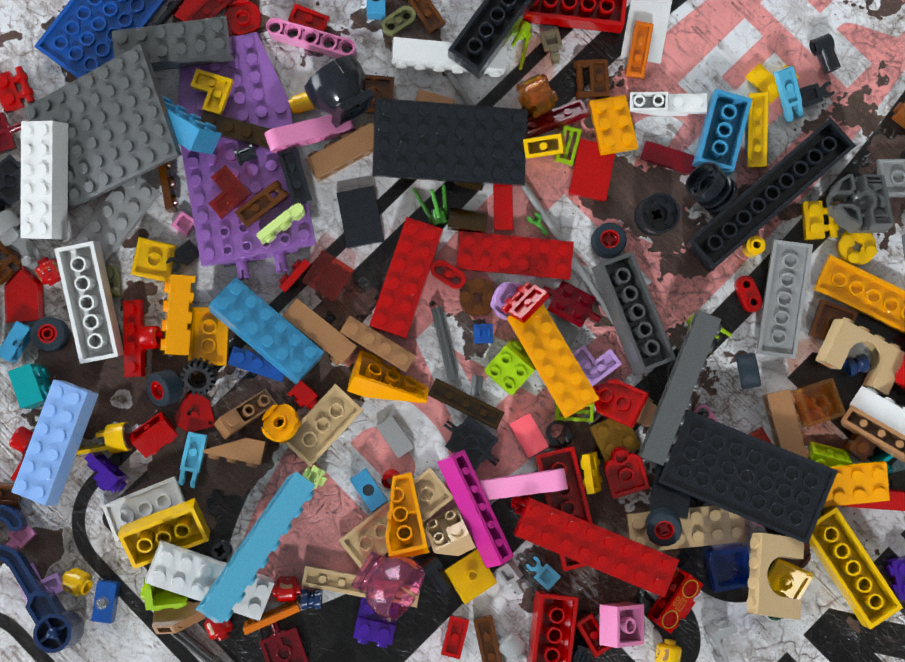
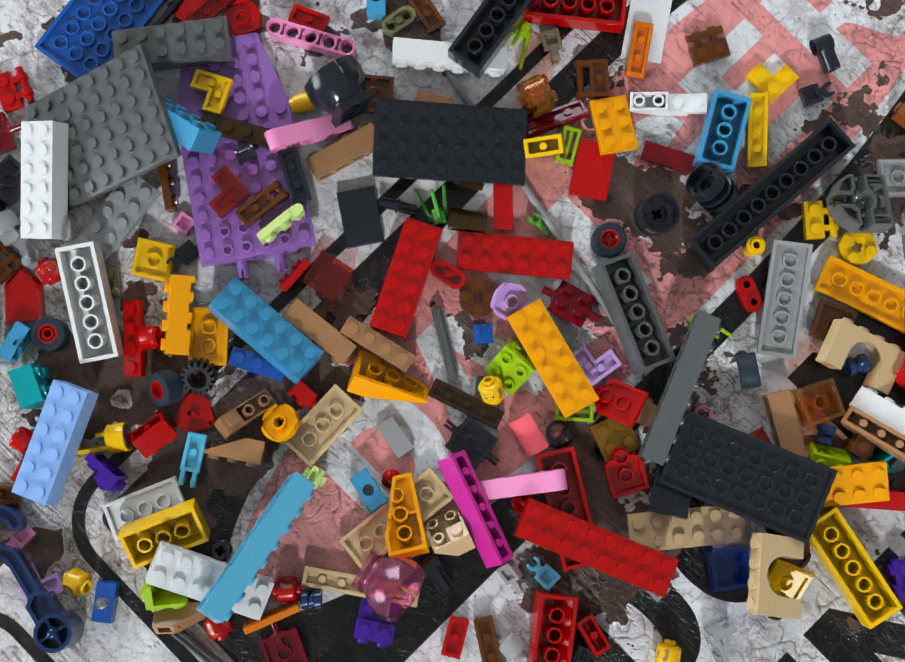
yellow plate [444,549,498,604] -> none
red plate [501,282,550,324] -> none
yellow plate [580,451,603,494] -> none
bright pink brick [599,602,644,648] -> none
black wheel [645,507,682,546] -> none
red piece [647,567,704,633] -> none
medium azure hinge [773,66,803,123] -> none
none -> black axle [379,195,417,216]
none -> yellow head [478,376,506,405]
none -> reddish brown plate [685,25,731,67]
none -> dark blue wheel [813,423,837,446]

